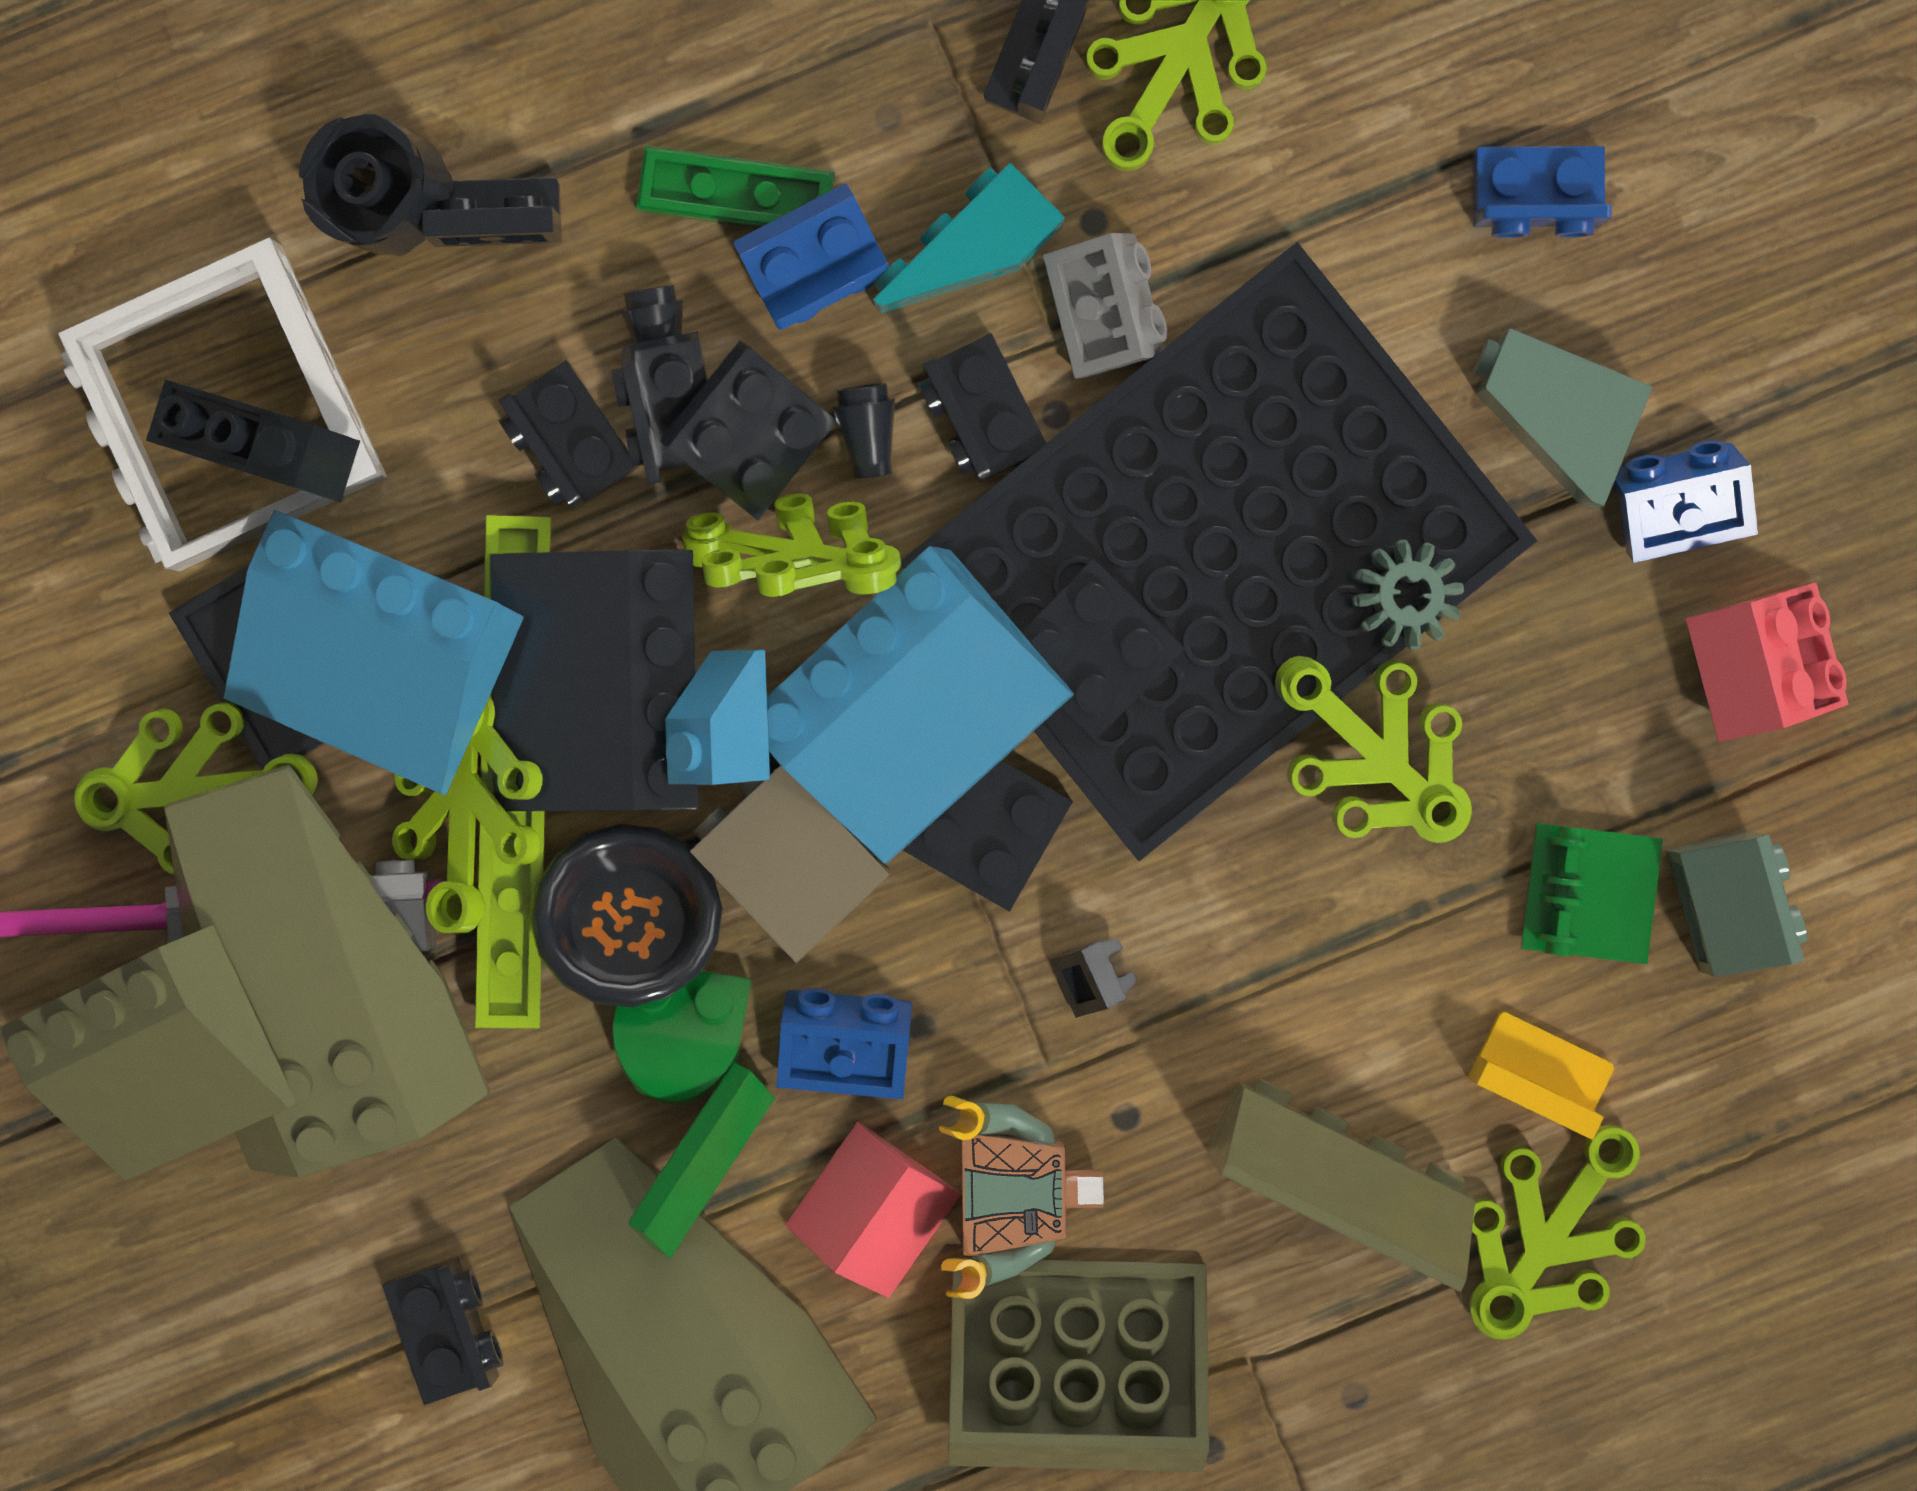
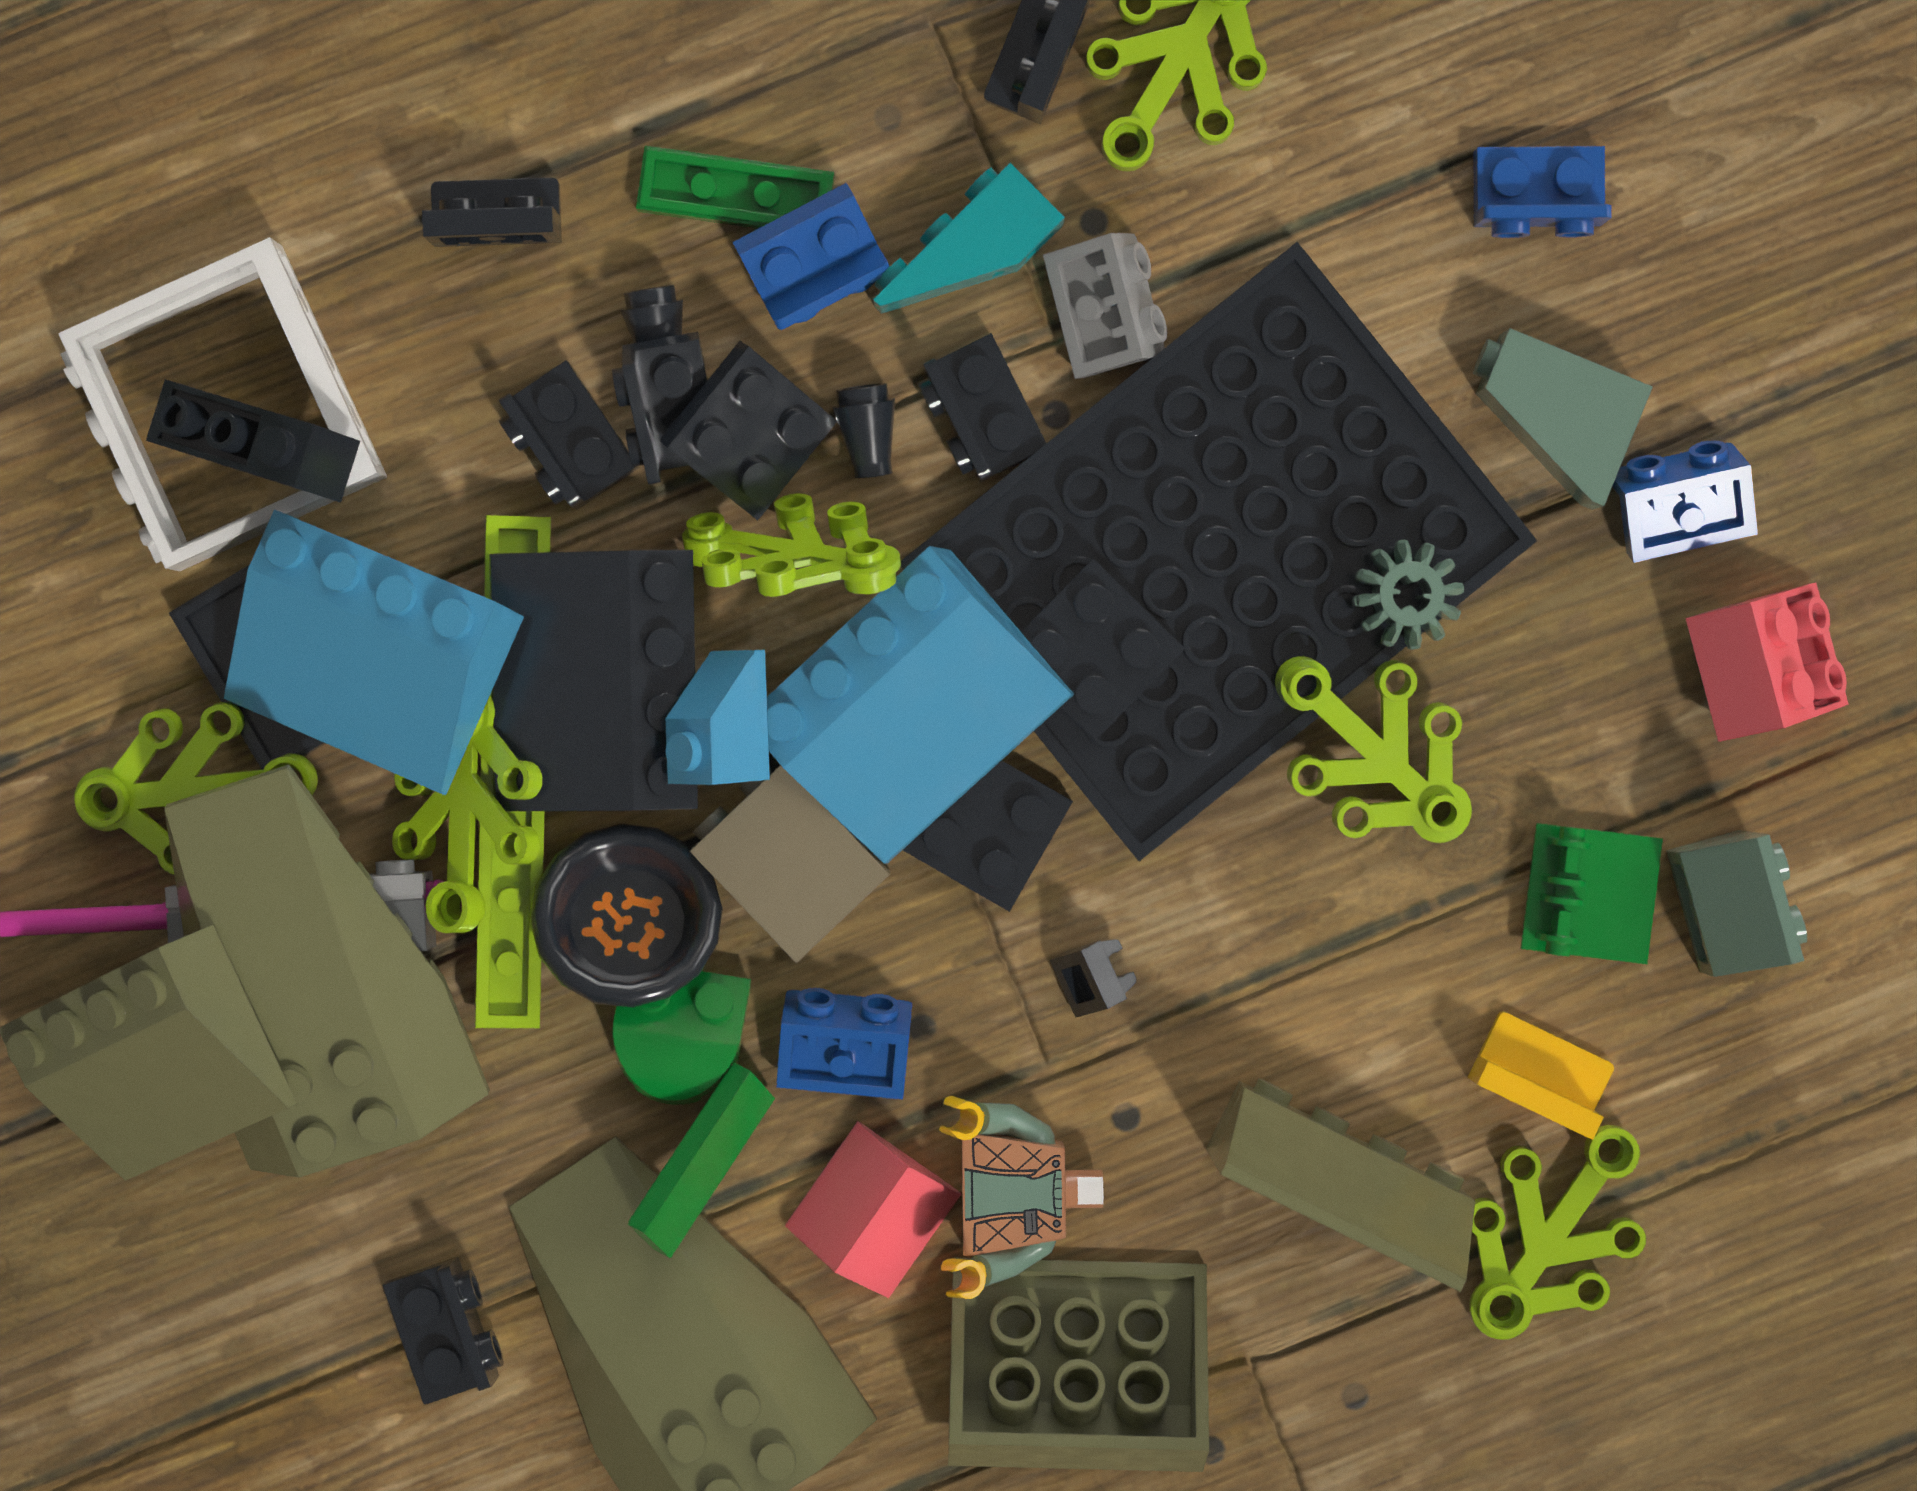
black brick [299,114,454,256] -> none

